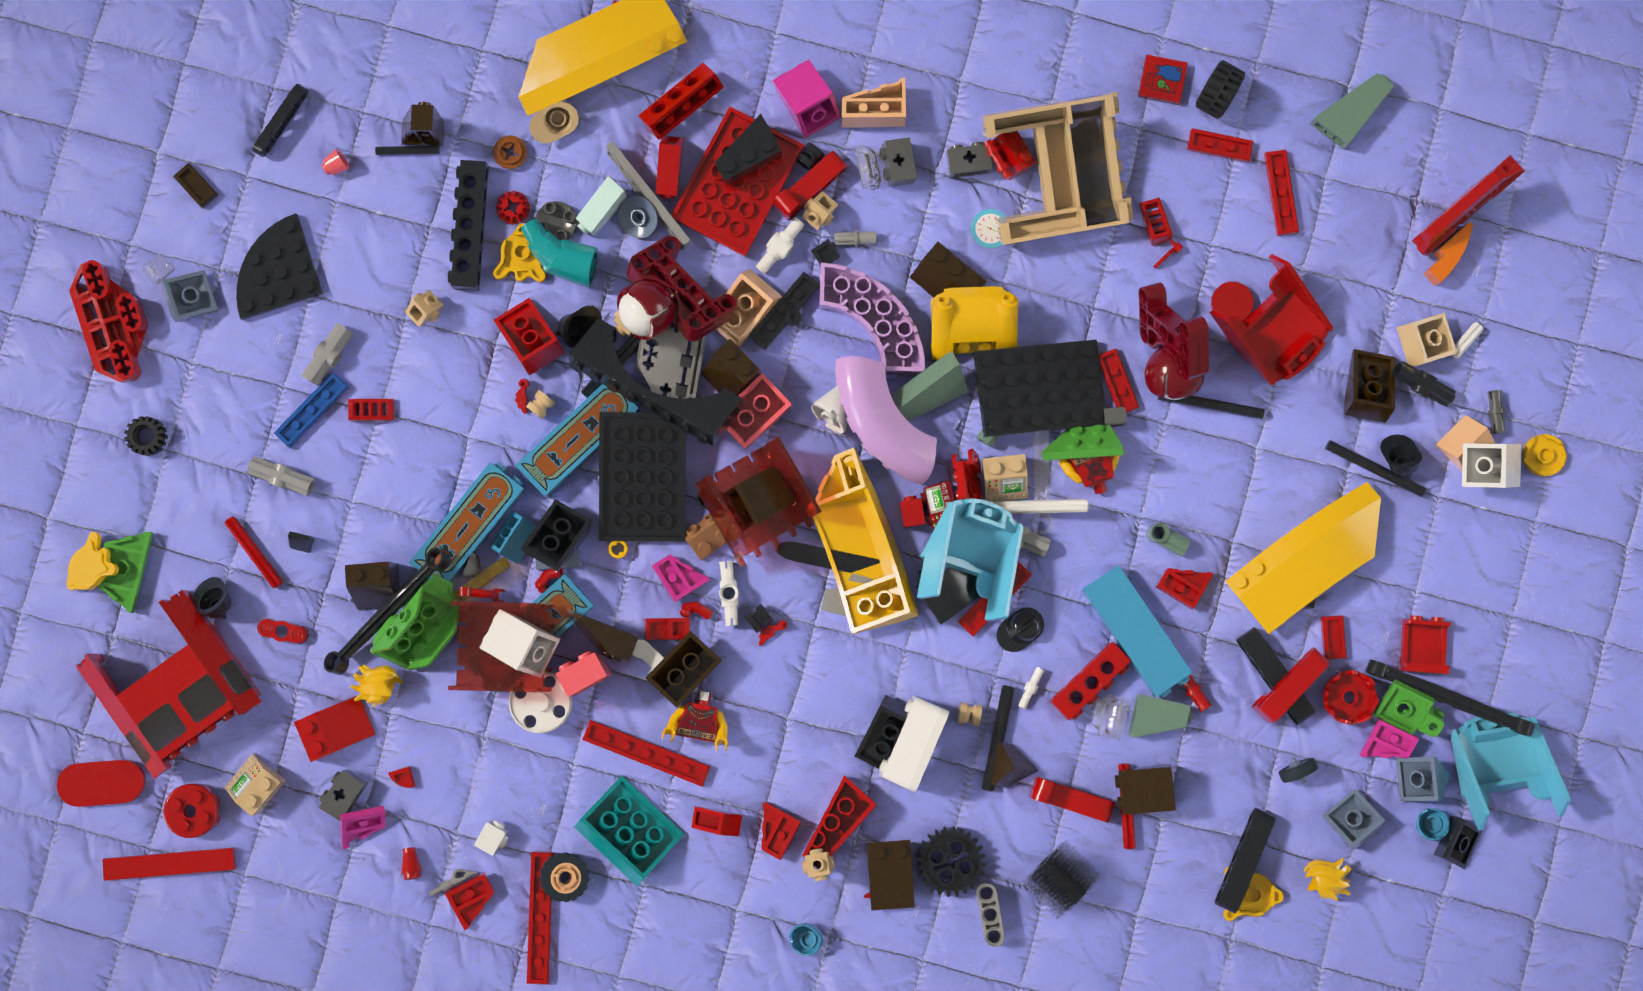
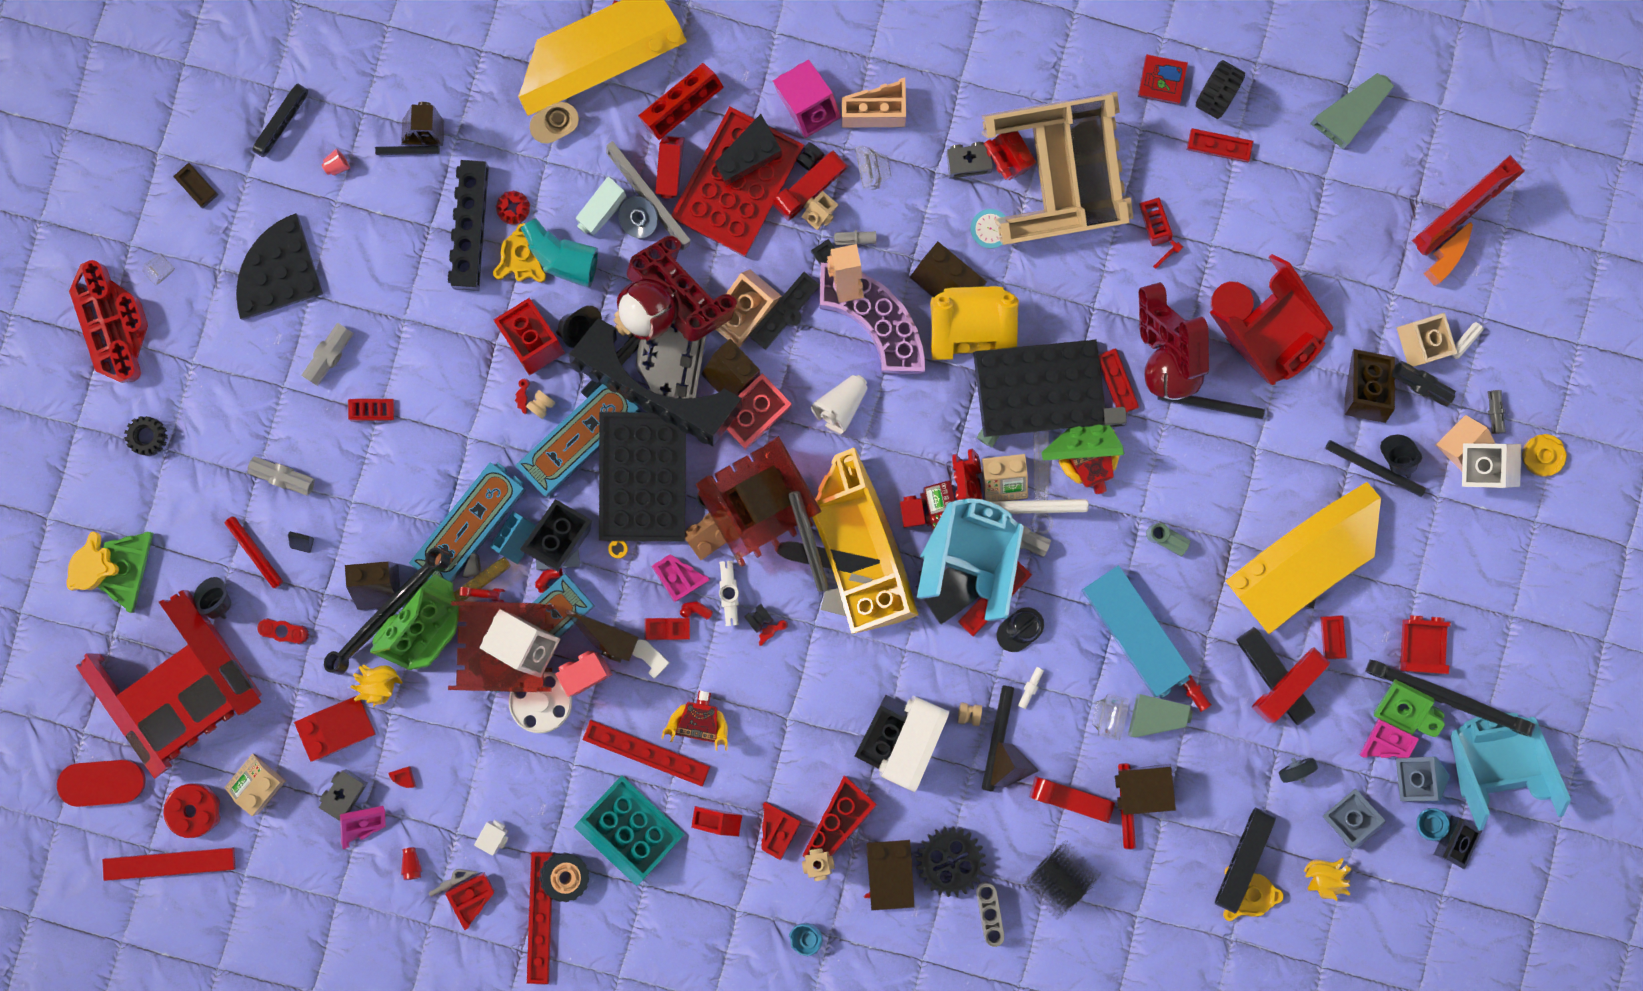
sand blue slope [162,270,218,322] -> none
blue tile [274,372,350,448] -> none
tan brick [405,290,444,327] -> none
dark orange gear [493,135,527,170] -> none
dark grey dish [535,201,577,240] -> none
dark brown slope [646,631,723,708] -> none
white pin [755,217,805,274] -> none
lavender brick [835,356,937,484] -> none
dark grey brick [879,137,917,187] -> none
sand green slope [891,351,969,421] -> none
red brick [1049,642,1131,720] -> none
red wing [1155,568,1213,610] -> none
red tile [1264,150,1299,236] -> none
red plate [1322,670,1379,725] -> none
none -> dark grey axle [789,491,828,592]
none -> light nougat wedge [827,244,864,303]

